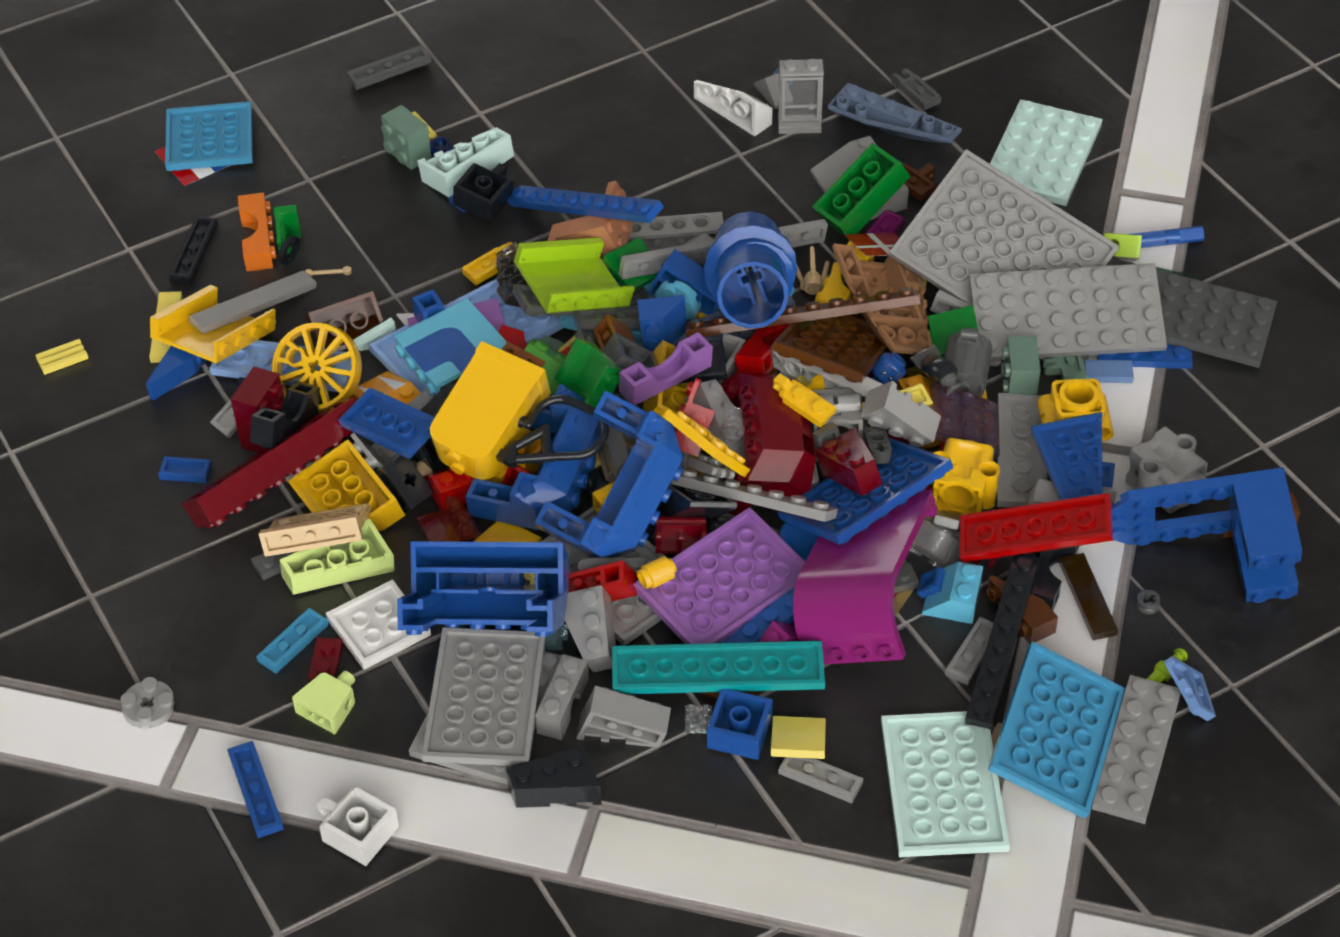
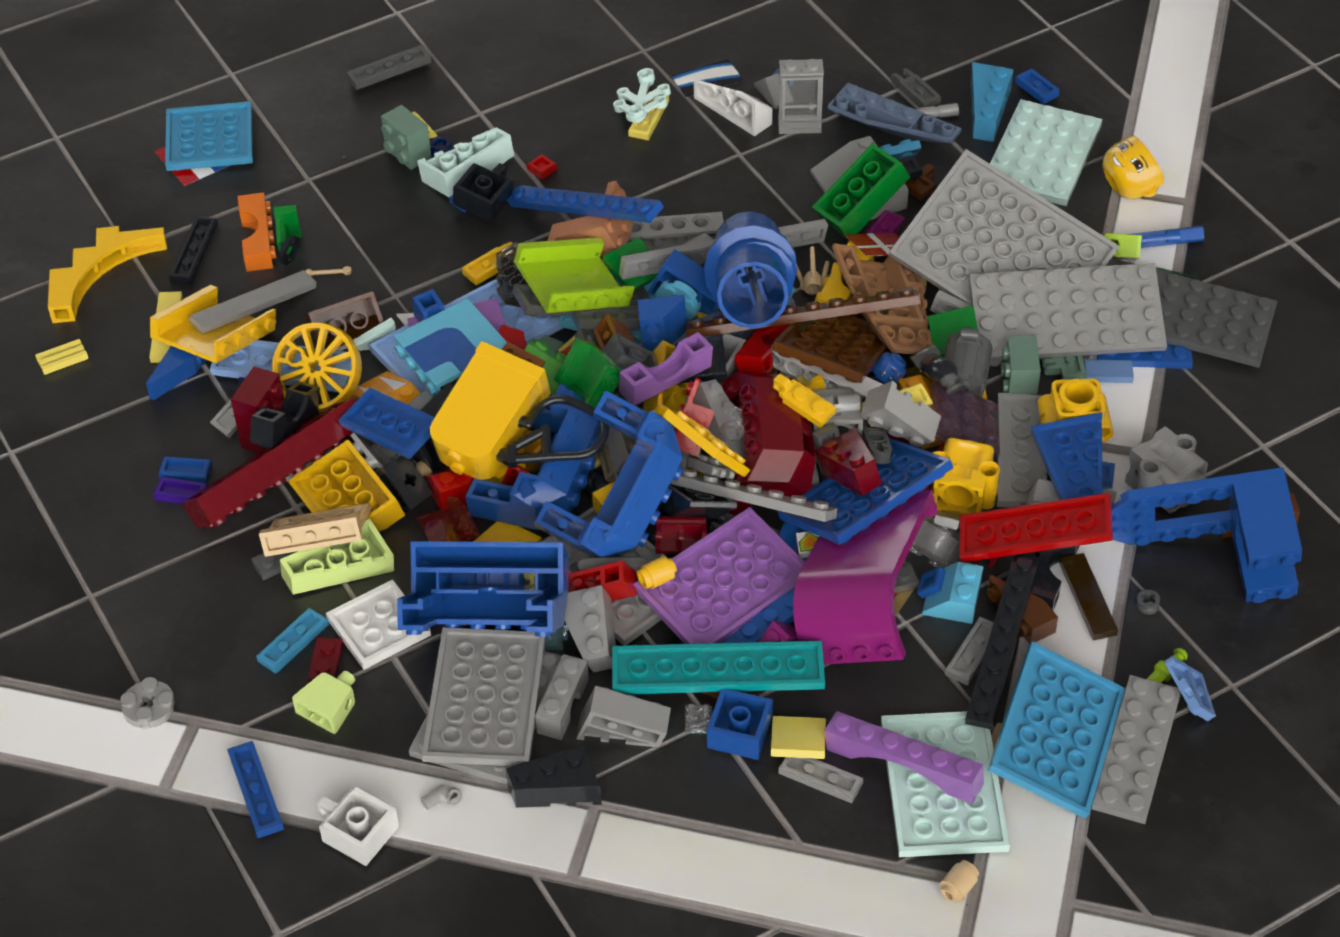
none -> yellow arch [48,226,167,323]
none -> dark purple tile [153,477,208,504]
none -> light grey arm [421,785,462,810]
none -> red tile [526,154,557,180]
none -> light aqua plant [613,68,671,123]
none -> light yellow tile [628,91,669,141]
none -> sticker [671,59,743,97]
none -> tile [796,532,819,558]
none -> medium lavender arch [824,711,984,804]
none -> dark azure plate [880,139,922,159]
none -> black tile [898,156,923,184]
none -> light grey piece [915,103,959,118]
none -> tan brick [939,860,979,902]
none -> dark azure wedge [970,62,1014,142]
none -> blue plate [1015,68,1060,104]
none -> yellow piece [1102,135,1164,199]

